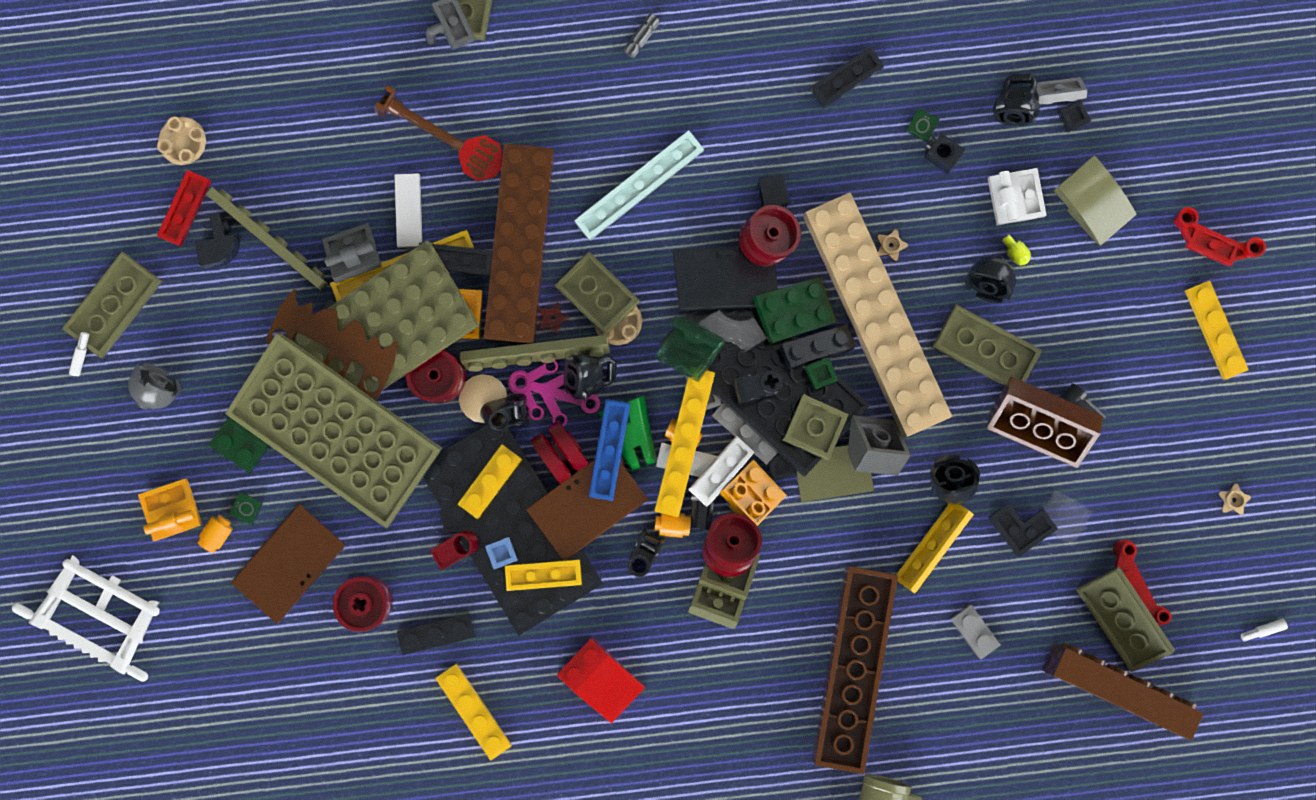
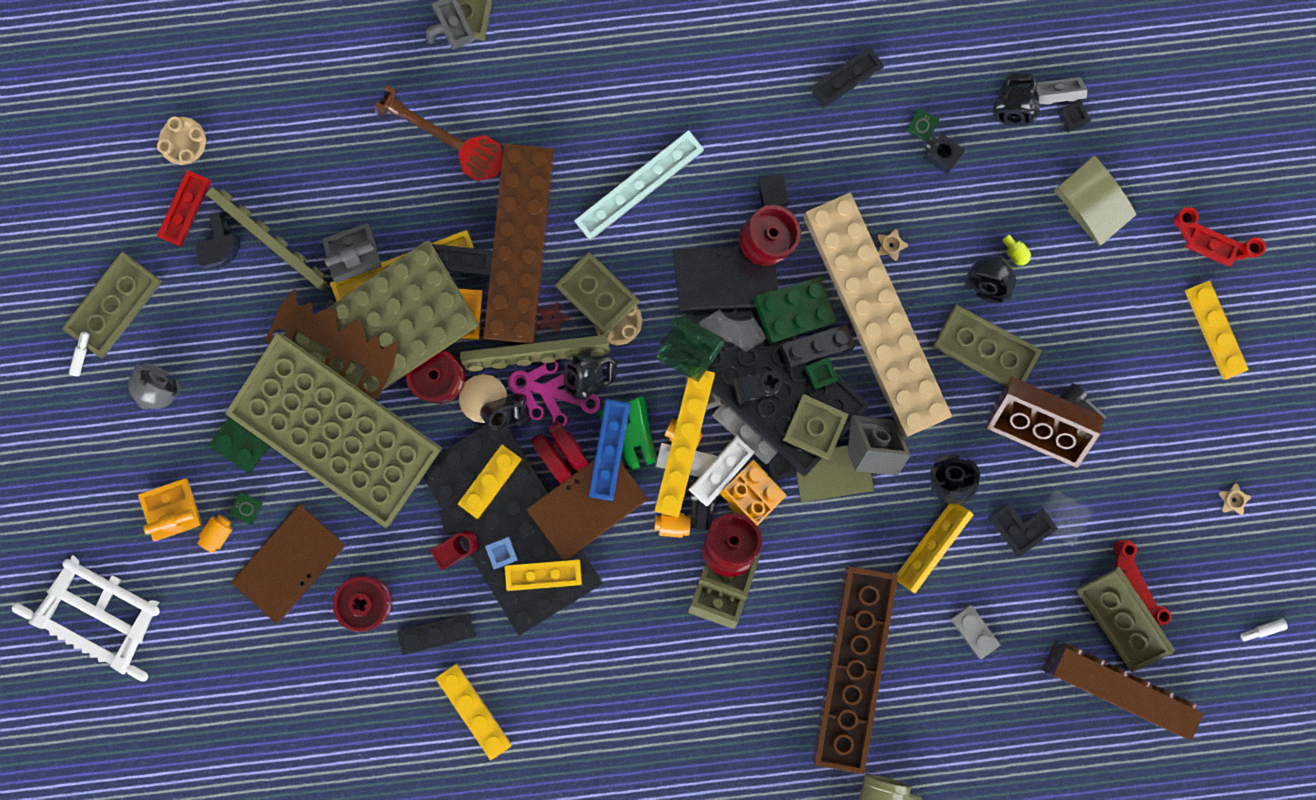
white tile [395,173,422,248] -> none
red slope [557,636,645,724] -> none
dark grey axle [624,14,660,58] -> none
black piece [628,528,665,577] -> none
white plate [988,168,1047,225] -> none

